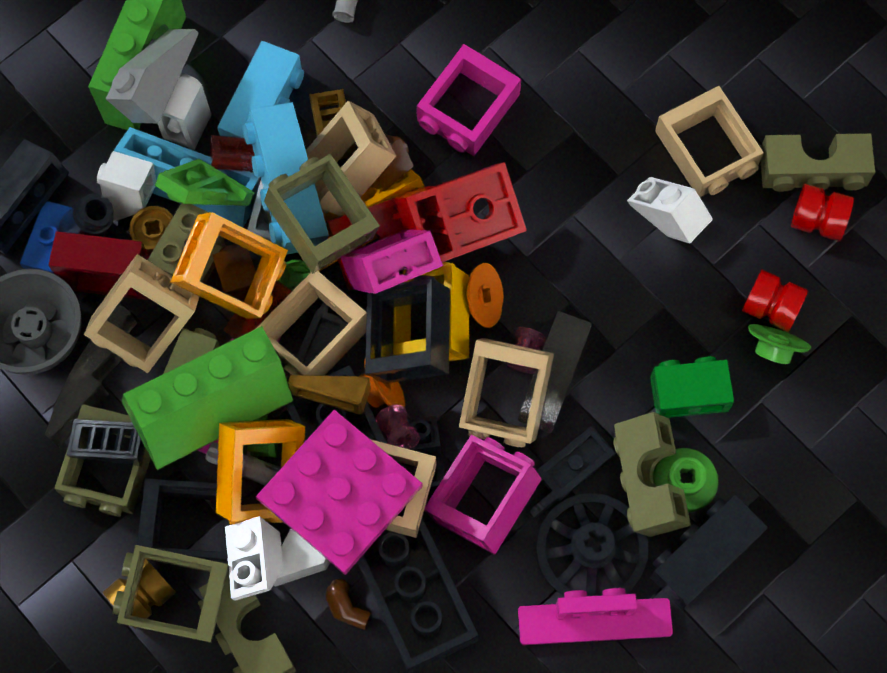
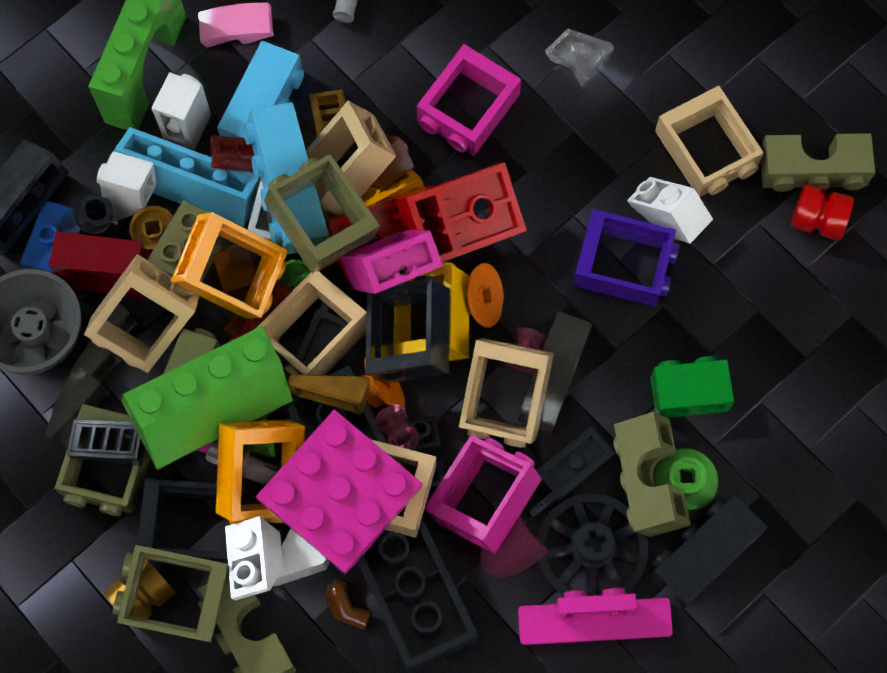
light grey slope [106,29,199,124] -> none
bright green wing [155,159,255,206] -> none
red wheel [742,269,808,332] -> none
bright green piece [748,324,811,364] -> none
none -> bright pink slope [199,3,273,48]
none -> clear pink brick [480,515,549,577]
none -> clear slope [545,29,614,87]
none -> dark purple window [573,209,680,307]

